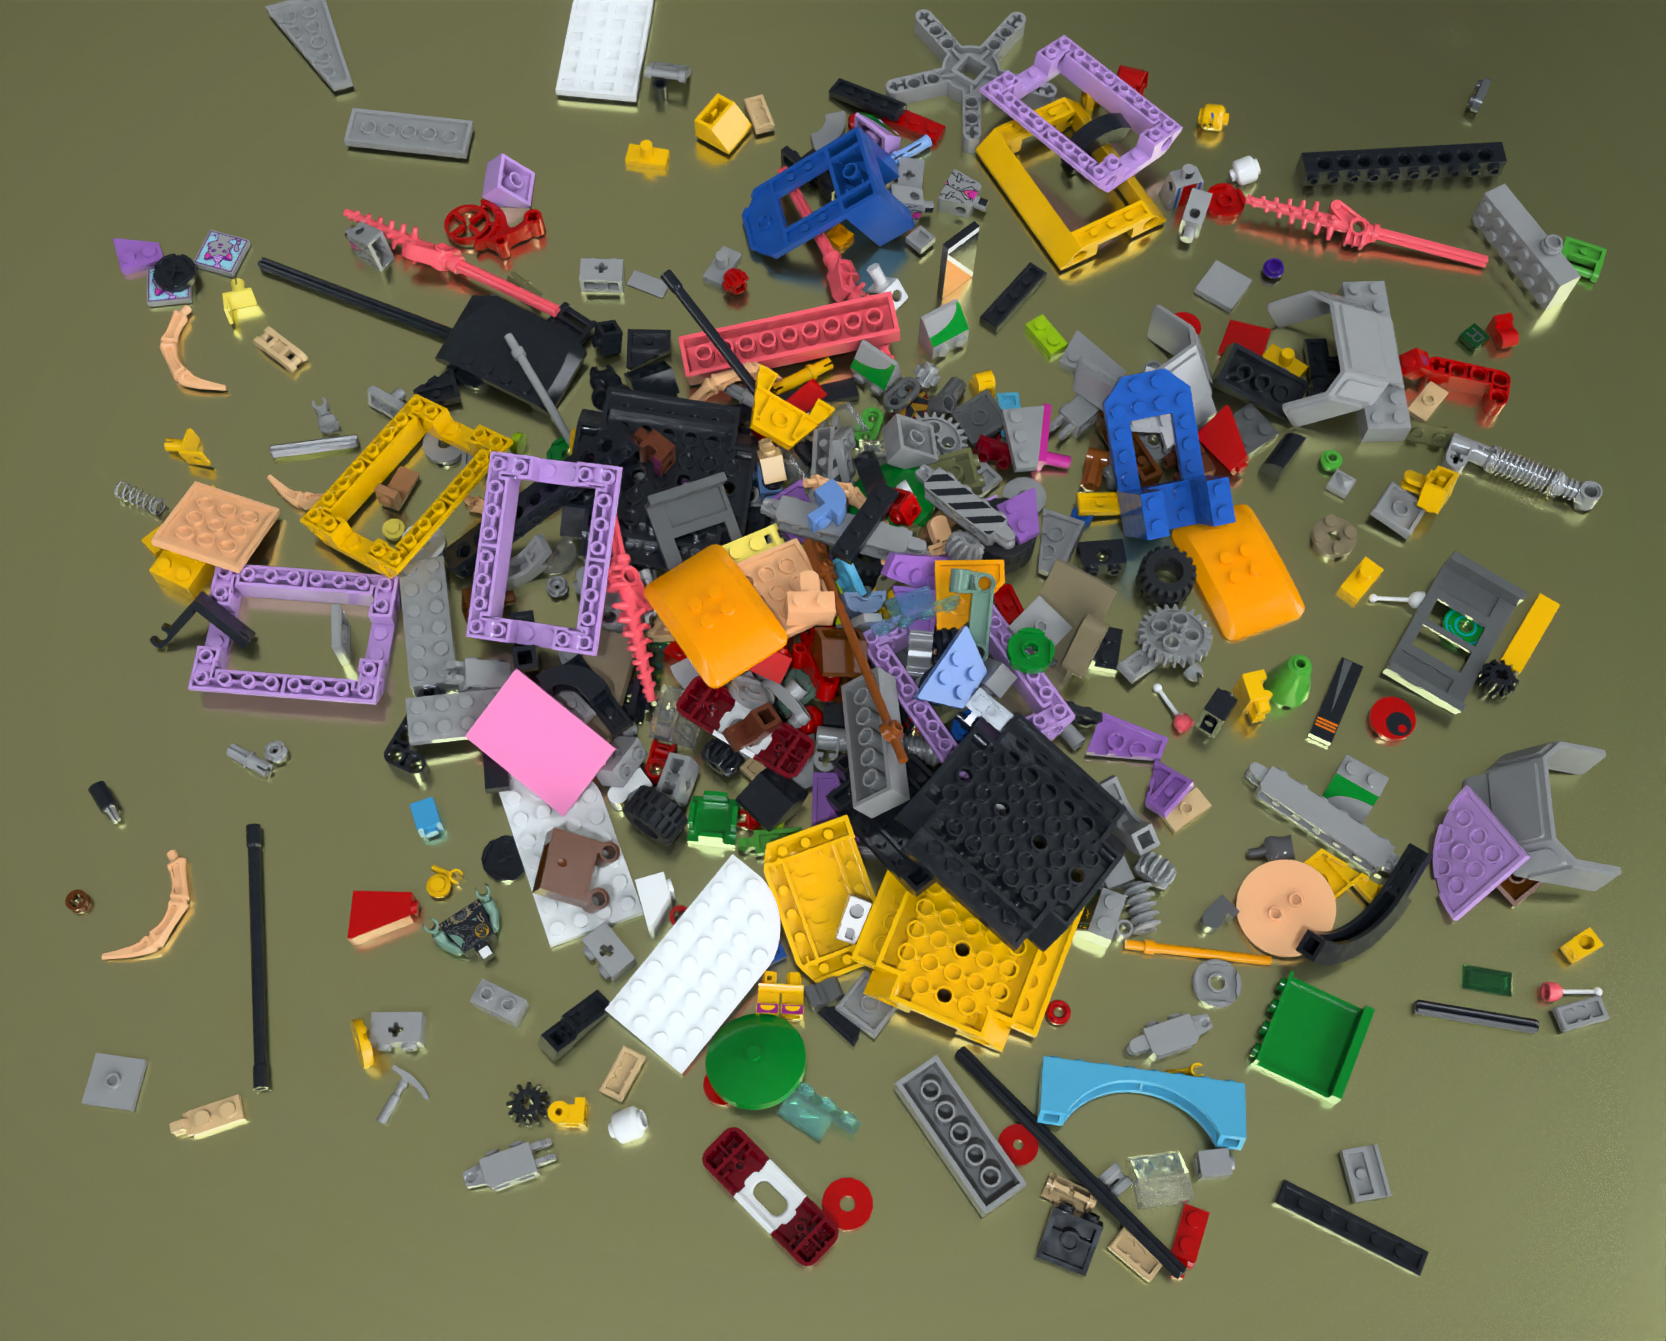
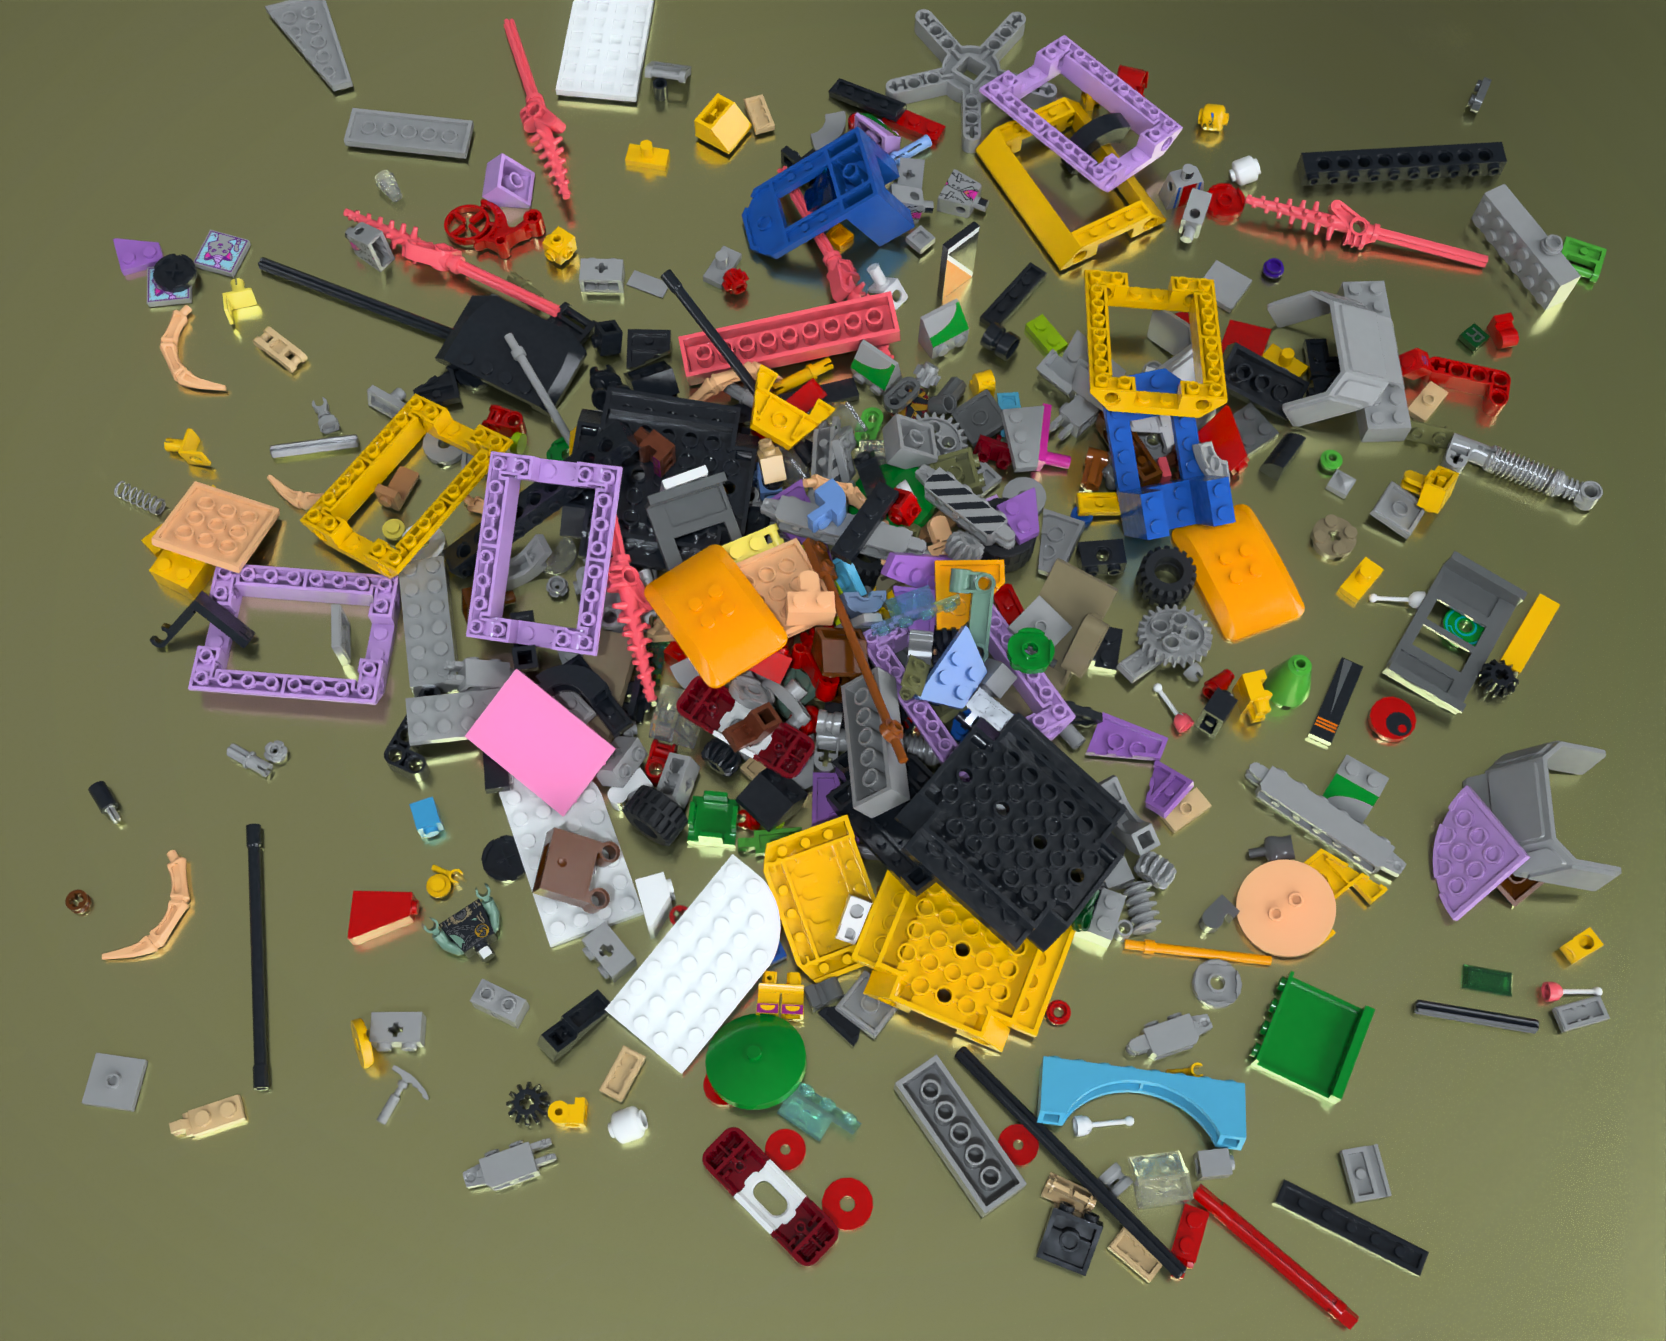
black arch [1296,843,1433,965] -> none
none -> clear cone [375,170,403,202]
none -> red piece [482,405,527,438]
none -> coral piece [503,18,571,200]
none -> yellow brick [542,226,577,265]
none -> white tile [660,465,708,492]
none -> red piece [765,1129,806,1172]
none -> clear blue wing [804,167,837,212]
none -> light grey wheel [816,709,843,736]
none -> olive hinge [899,654,930,701]
none -> black wheel [980,321,1021,361]
none -> light grey panel [1036,349,1076,399]
none -> dark green plate [1071,890,1100,932]
none -> white hinge [1072,1115,1134,1137]
none -> yellow slope [1084,270,1228,418]
none -> coral tile [1156,456,1172,483]
none -> light grey tile [1192,441,1231,482]
none -> red piece [1192,1184,1359,1330]
none -> red cone [1202,669,1235,700]

